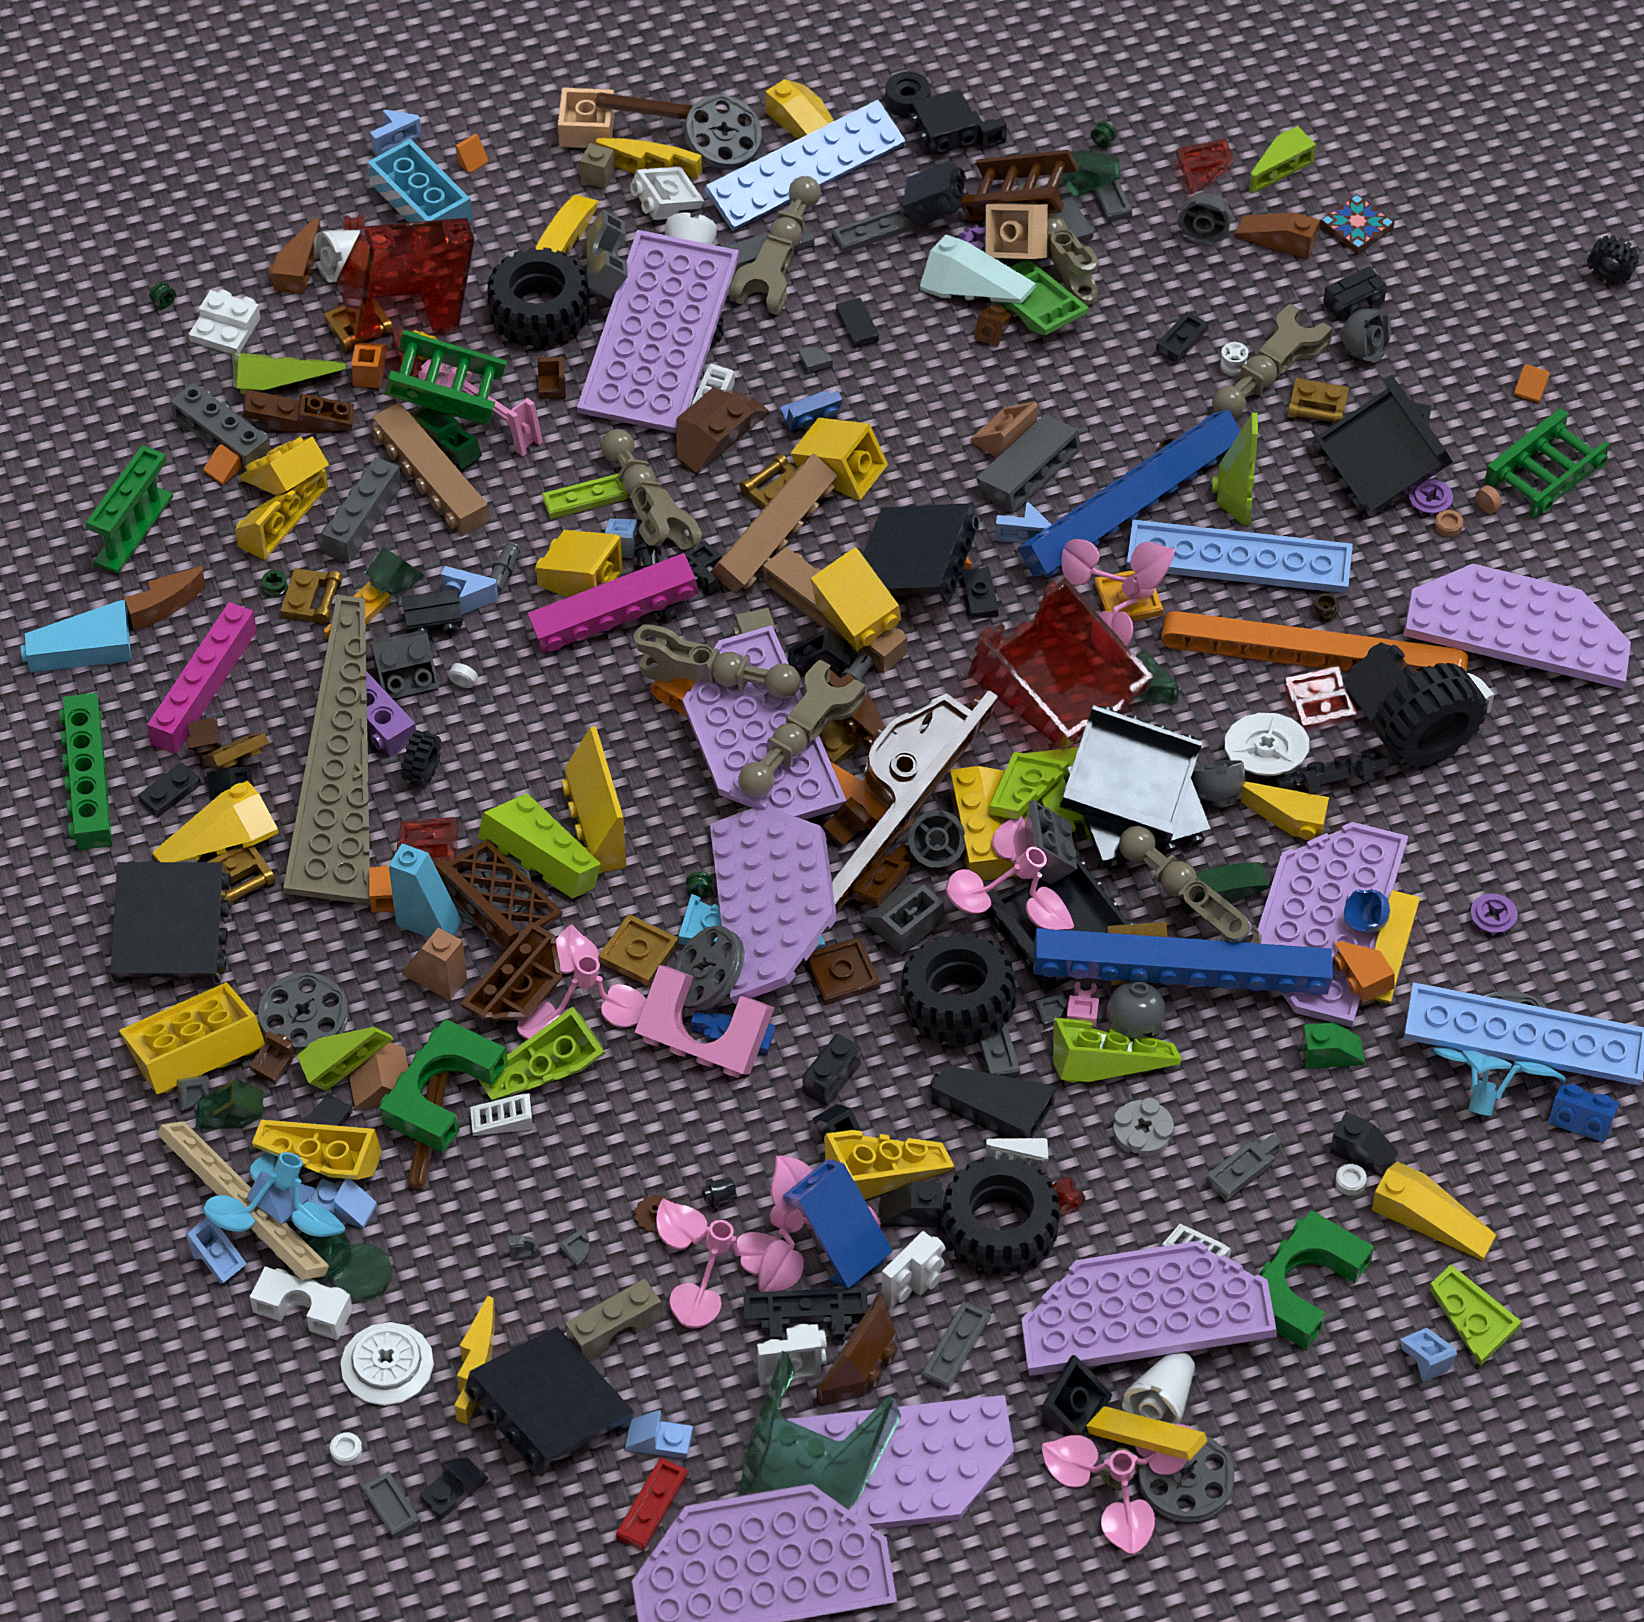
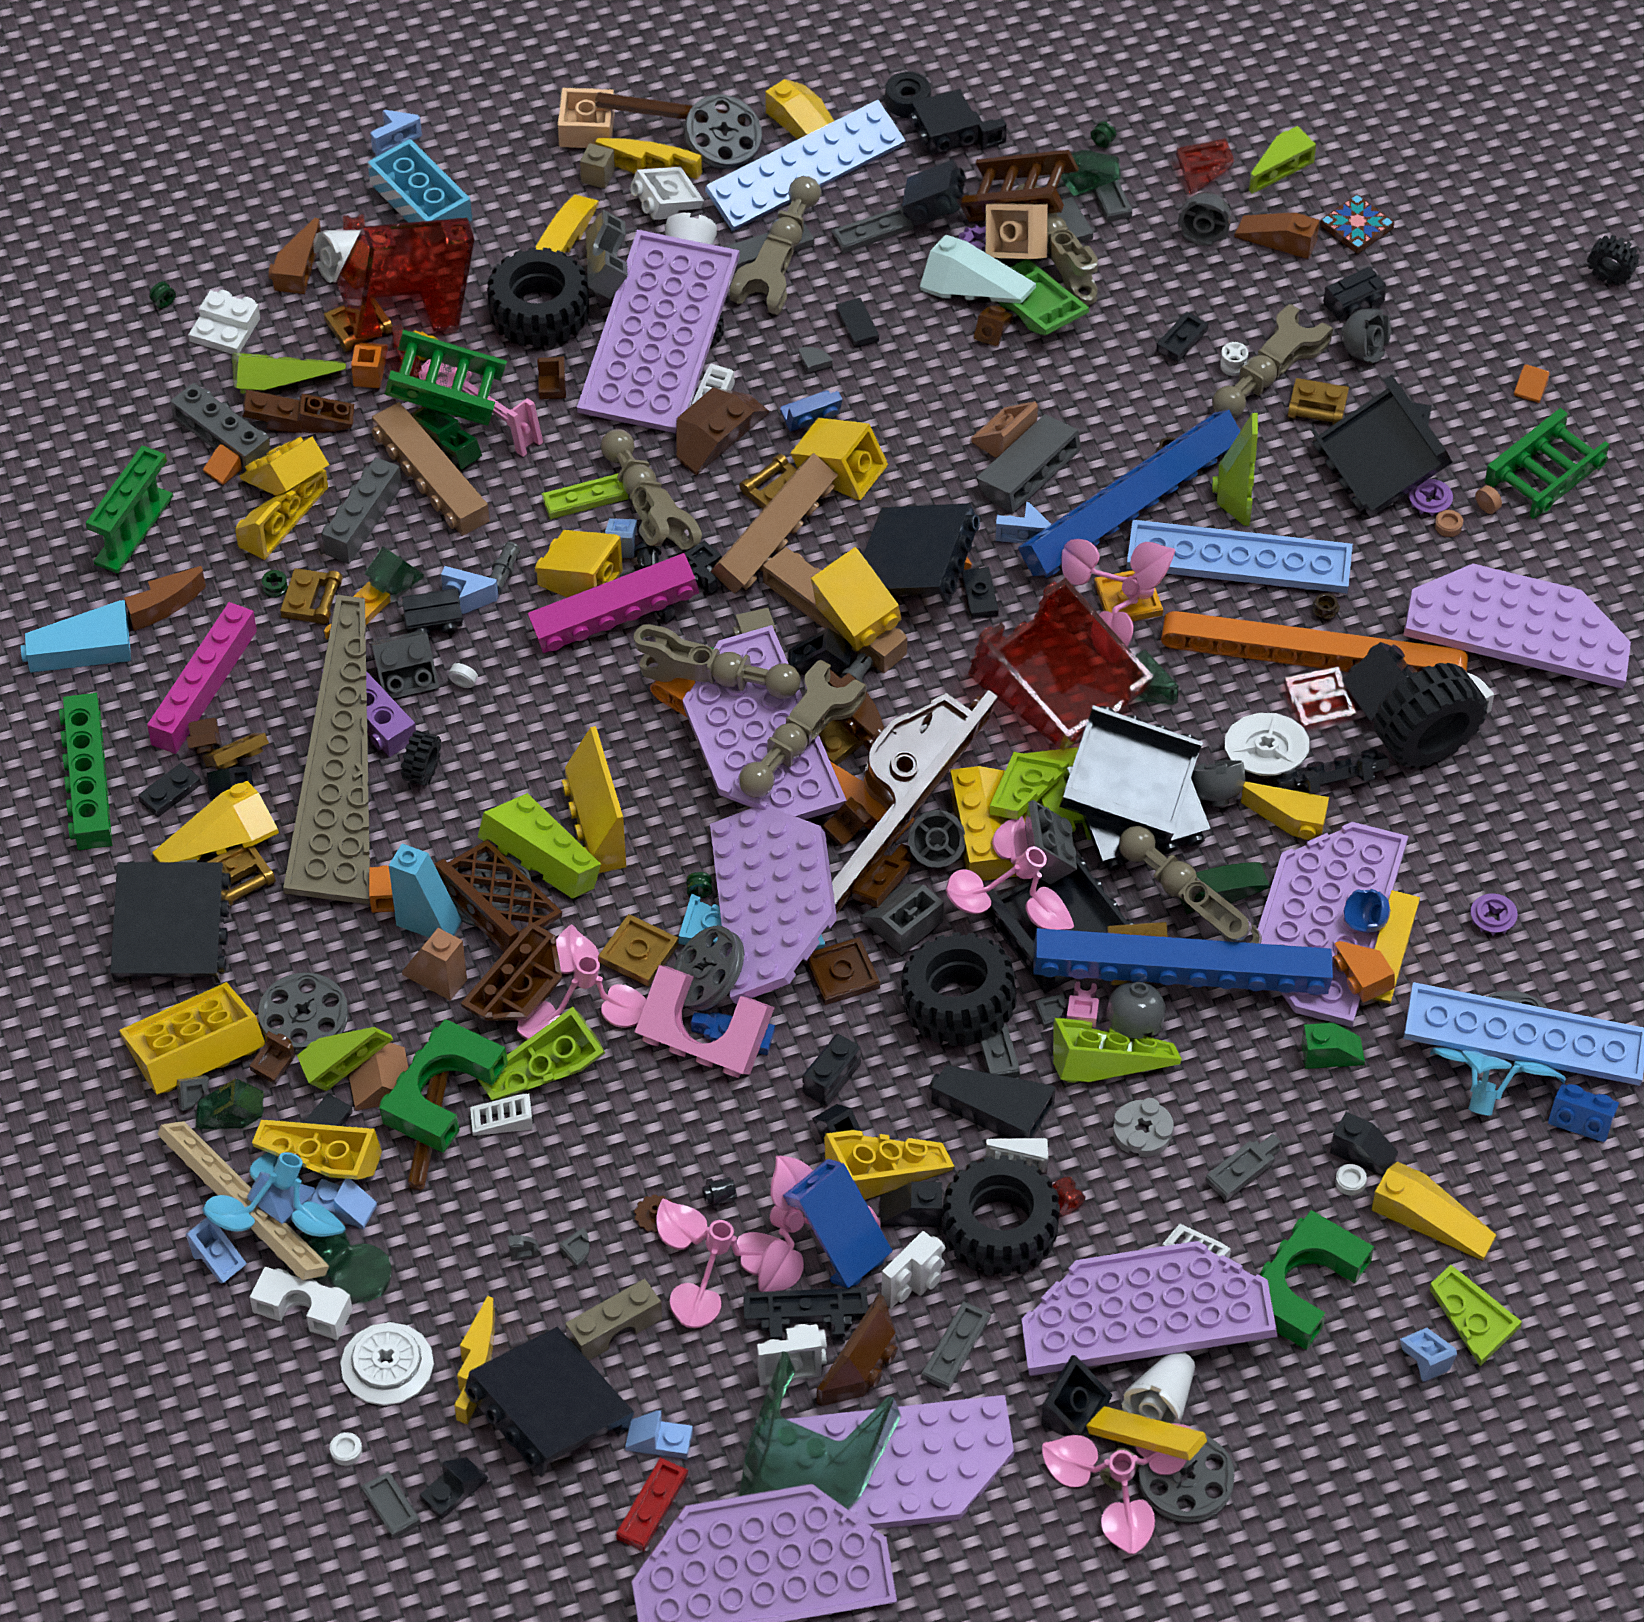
clear red slope [397,817,459,865] -> none
orange slope [456,133,488,173] -> none

